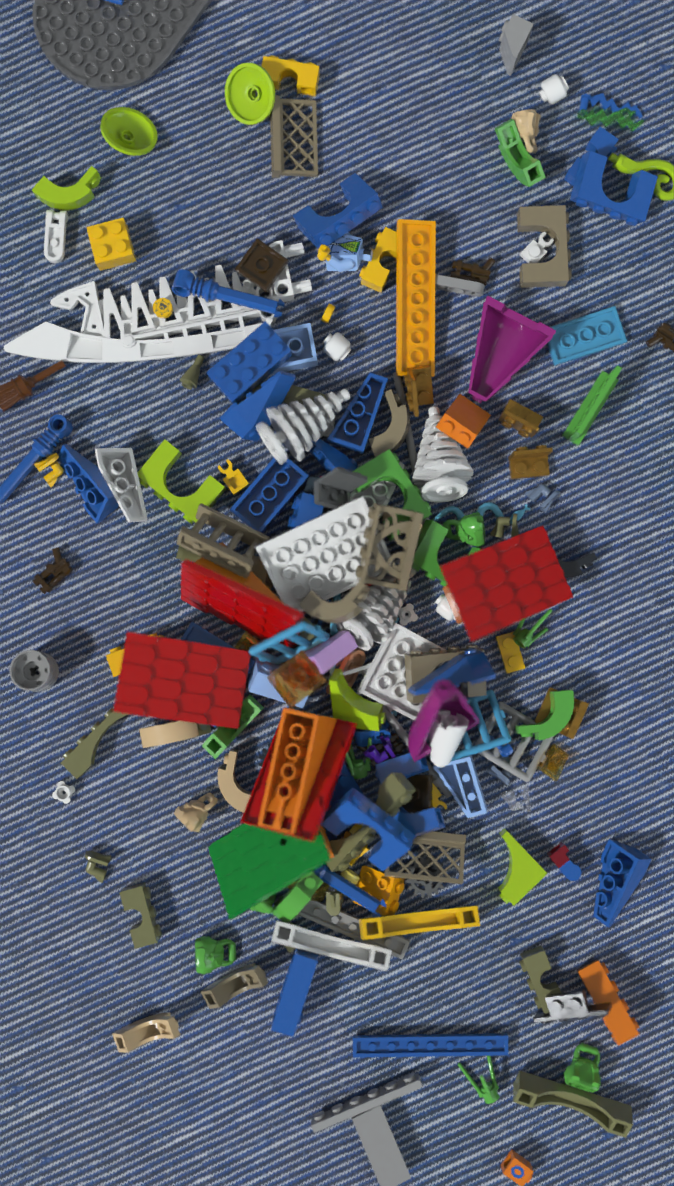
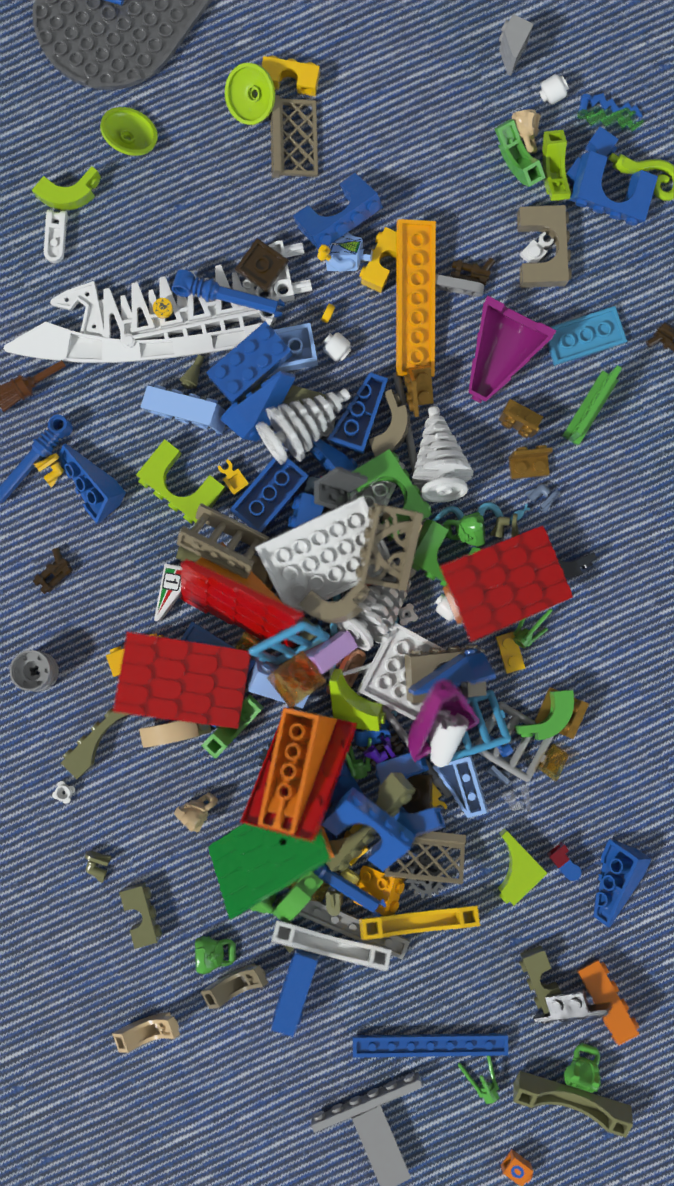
yellow brick [86,218,136,271] -> none
white wedge [95,448,148,522] -> none
tan arch [218,749,252,813] -> none
orange brick [436,394,491,449] -> none
none -> light blue wedge [141,385,226,434]
none -> slope [154,564,182,622]
none -> lime arch [543,130,571,201]

